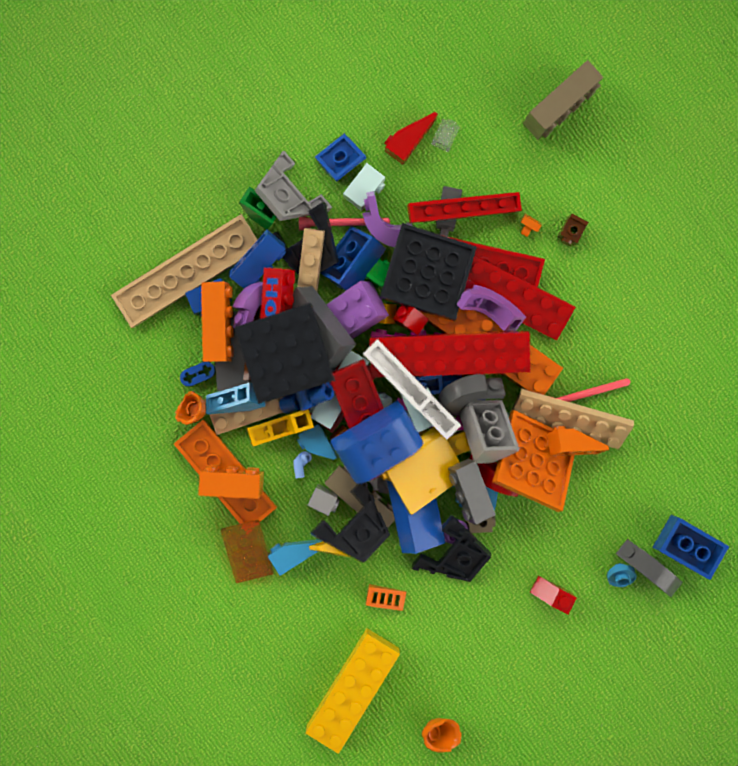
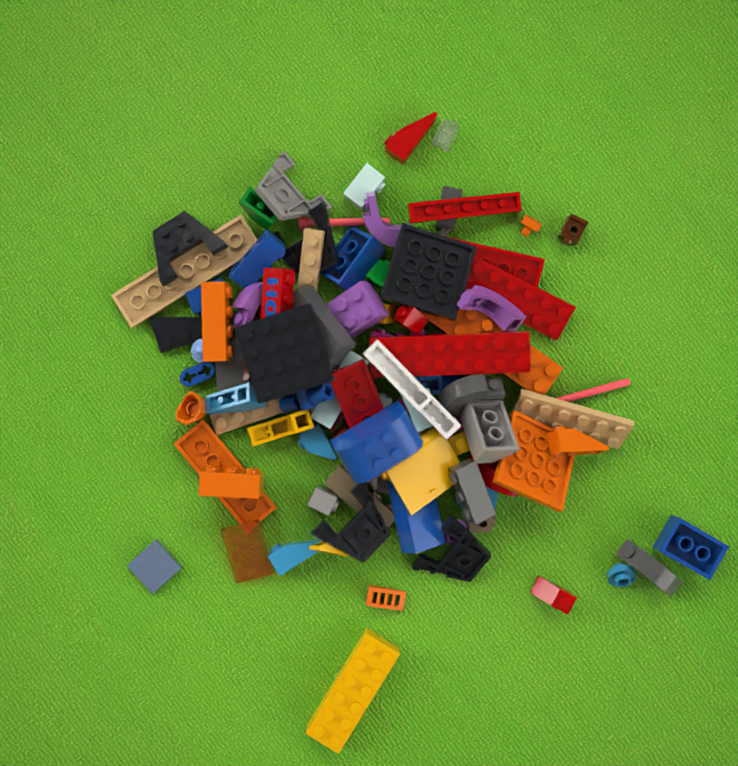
light blue arm [293,451,312,478] -> none
blue slope [315,133,367,182] -> none
orange hair [422,718,462,753] -> none
dark tan brick [523,60,603,140] -> none
none -> sand blue tile [127,539,182,594]
none -> black wing [149,317,202,353]
none -> black wing [152,211,228,287]
none -> light blue hat [191,339,203,363]

